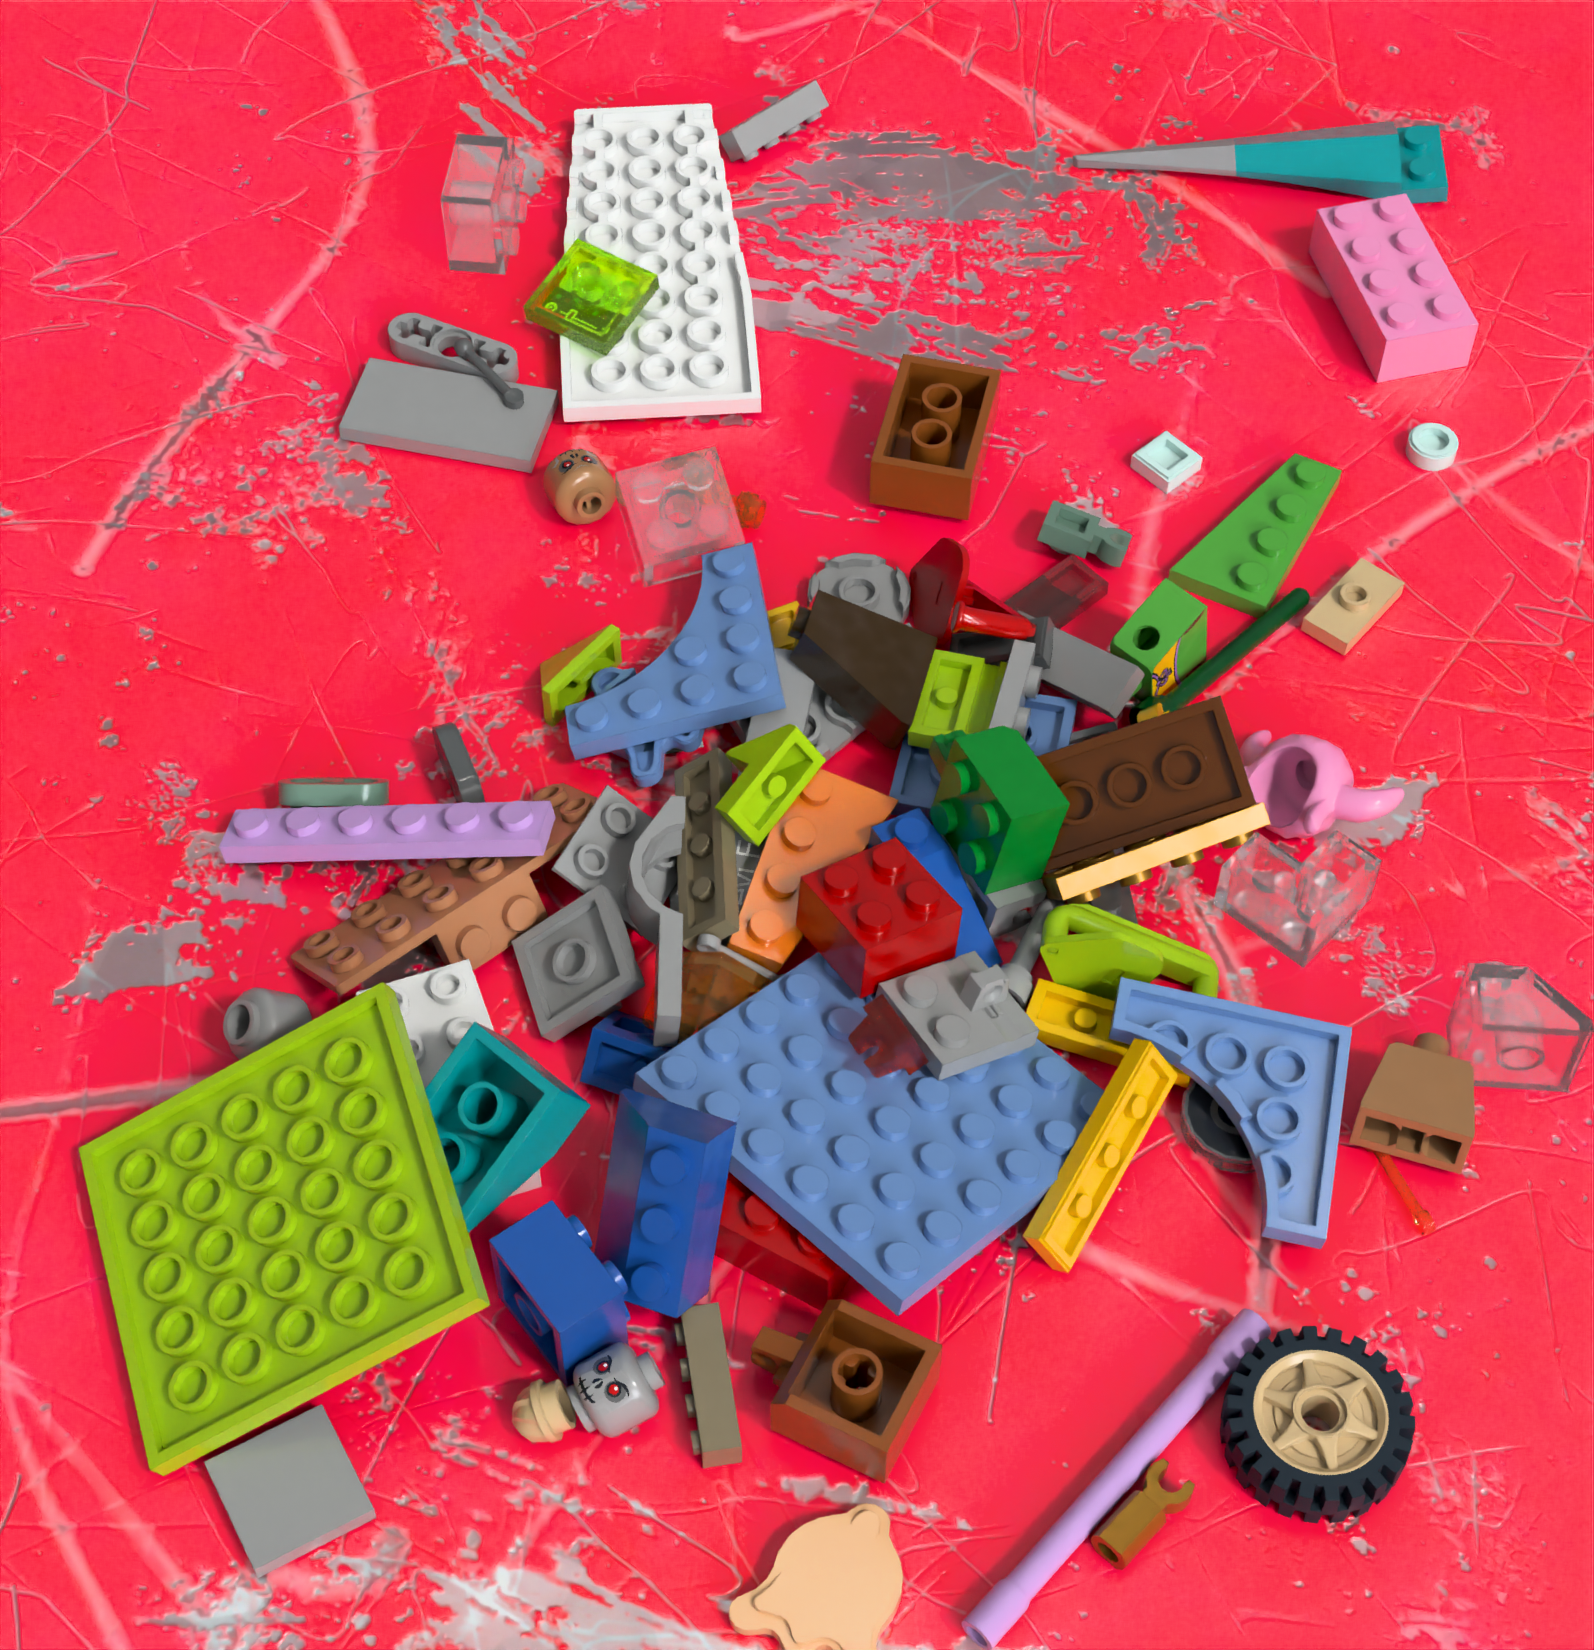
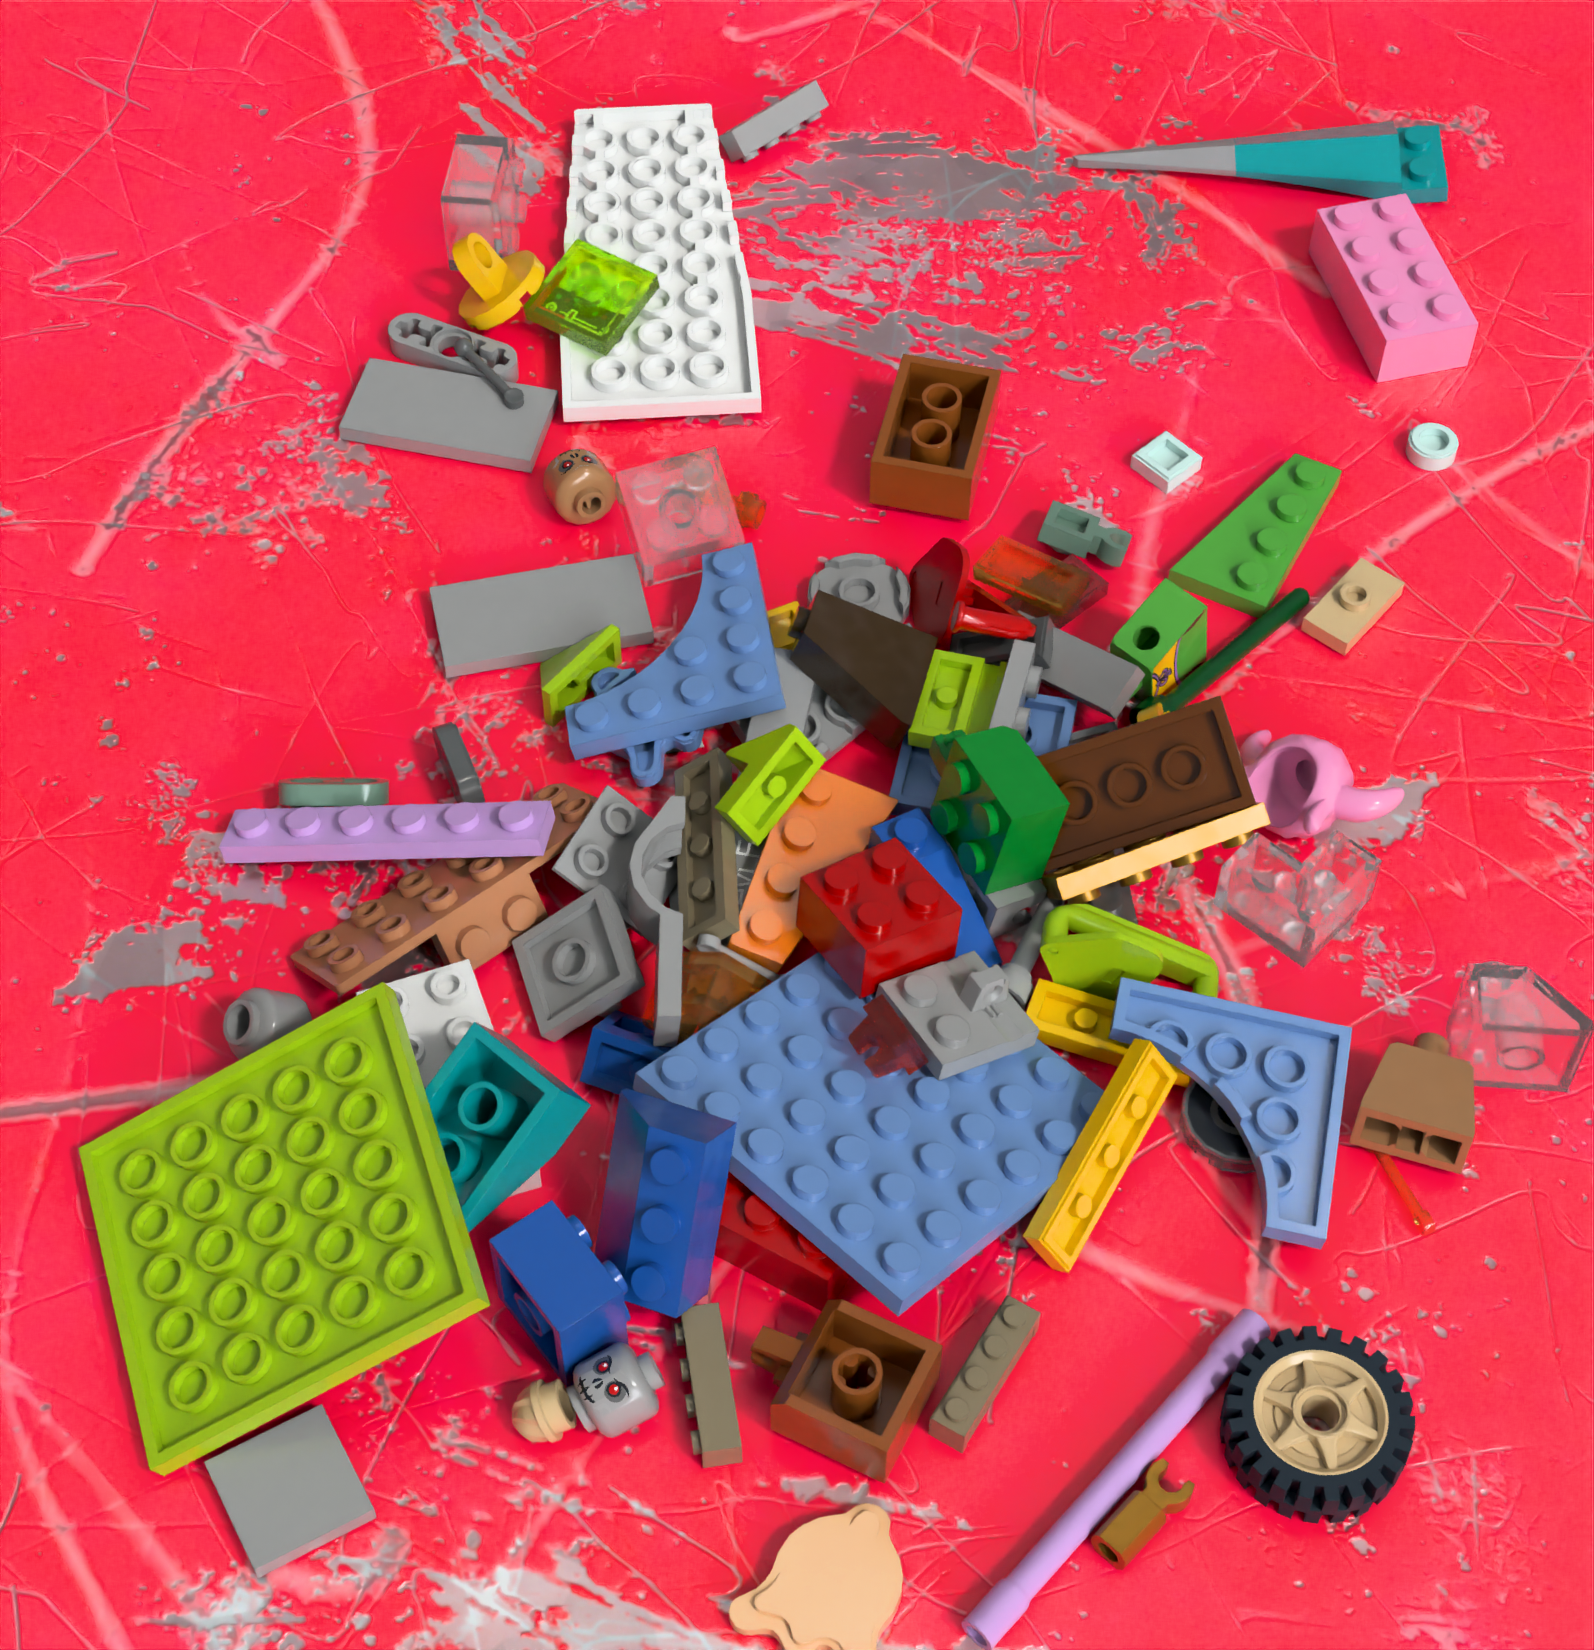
none -> light grey tile [429,553,654,678]
none -> yellow tile [452,233,545,330]
none -> dark tan piece [928,1295,1041,1453]
none -> clear orange tile [973,535,1090,618]

